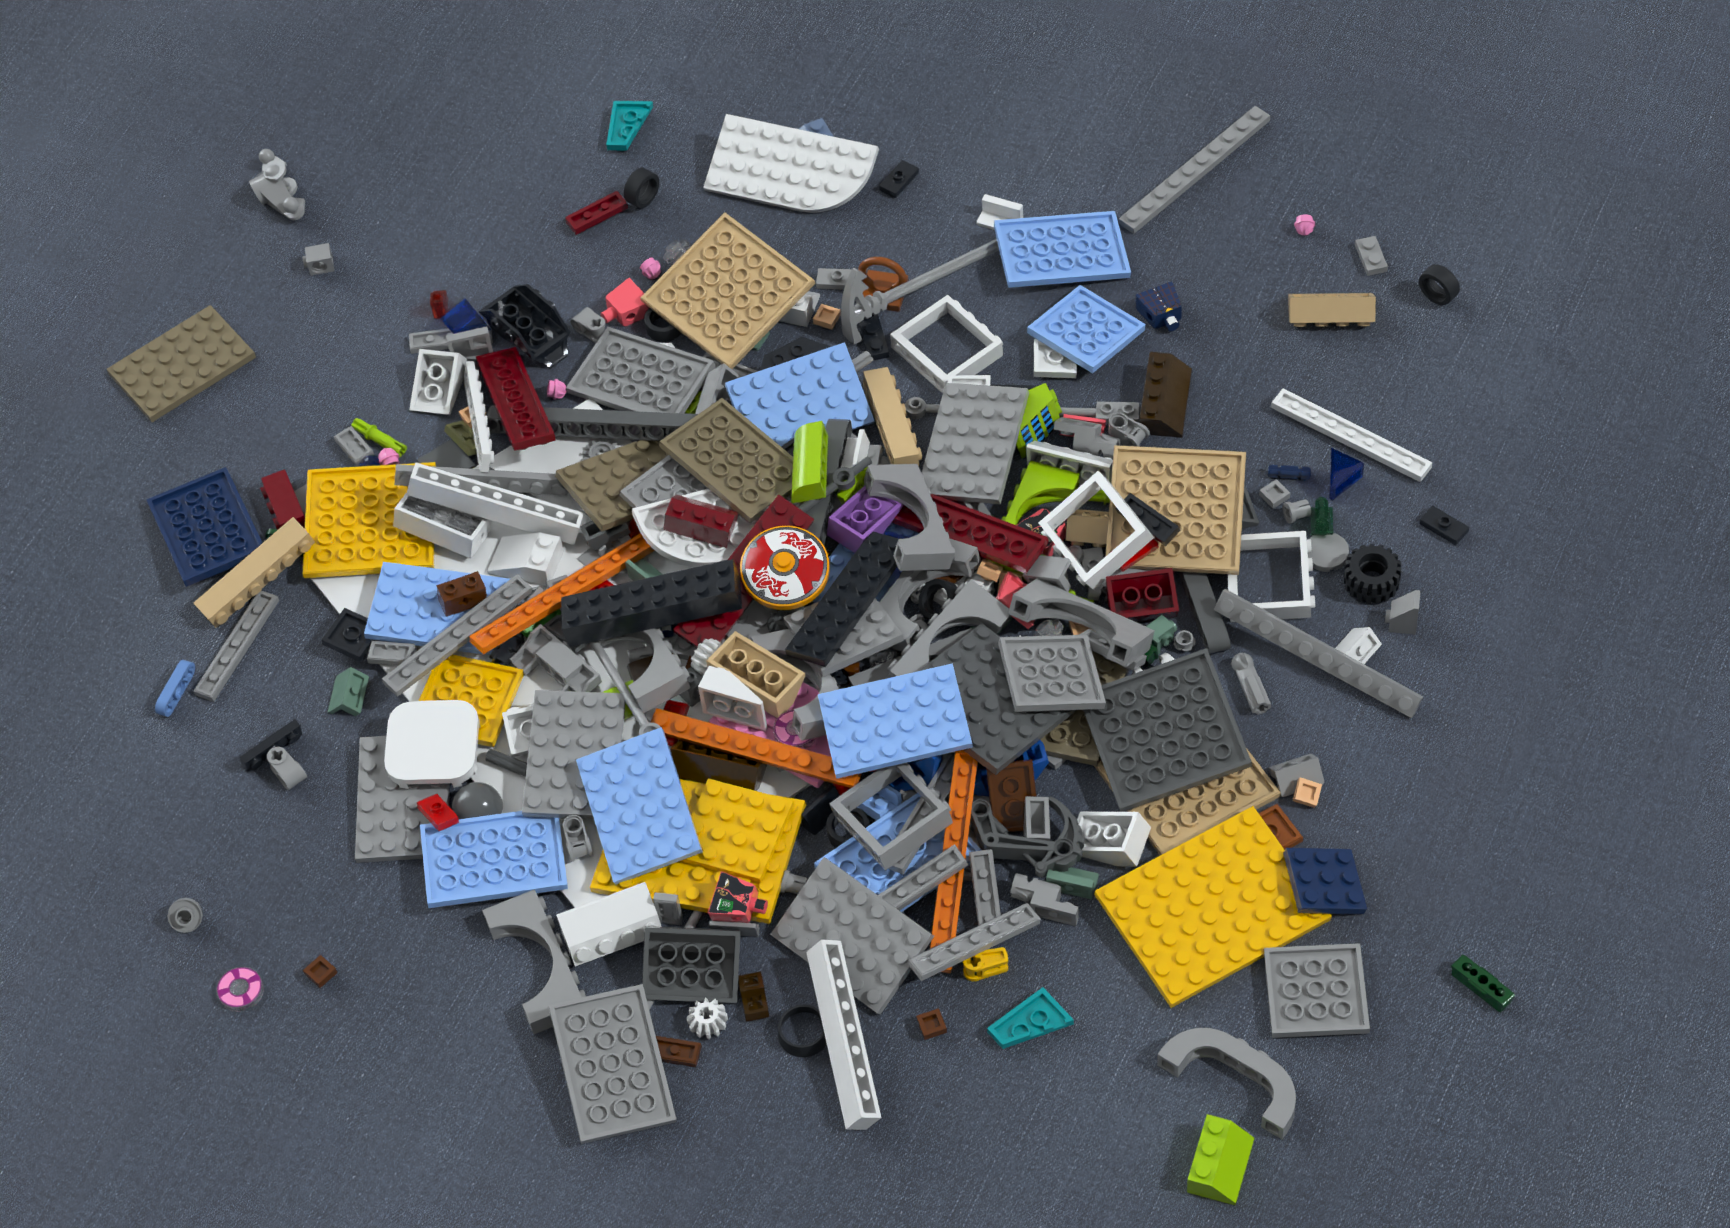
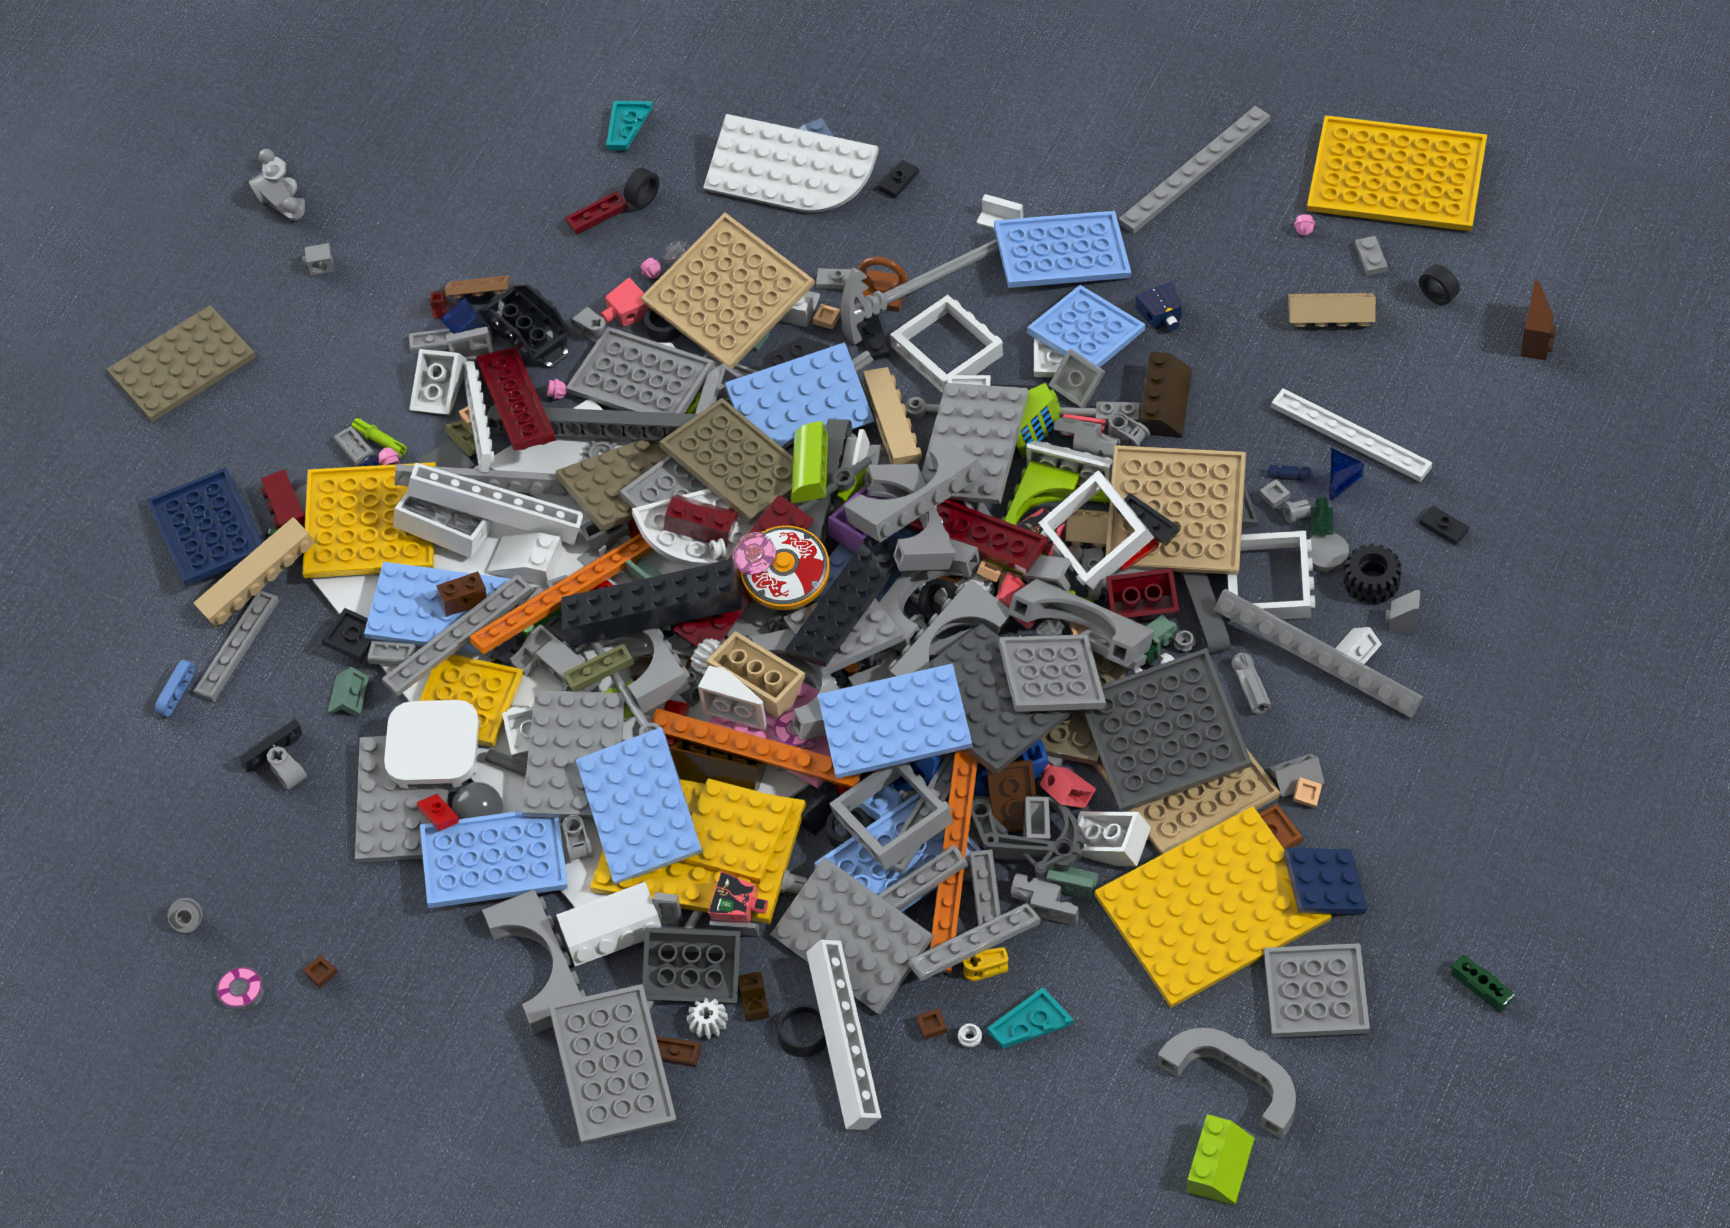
none -> medium nougat plate [445,275,511,298]
none -> olive plate [563,643,634,692]
none -> white bush [710,538,726,560]
none -> clear tile [732,532,776,575]
none -> light grey arch [844,440,982,542]
none -> white plate [958,1024,982,1047]
none -> coral torso [1040,764,1096,808]
none -> light grey plate [1049,349,1106,408]
none -> yellow plate [1307,115,1487,231]
none -> reddish brown slope [1520,281,1556,360]

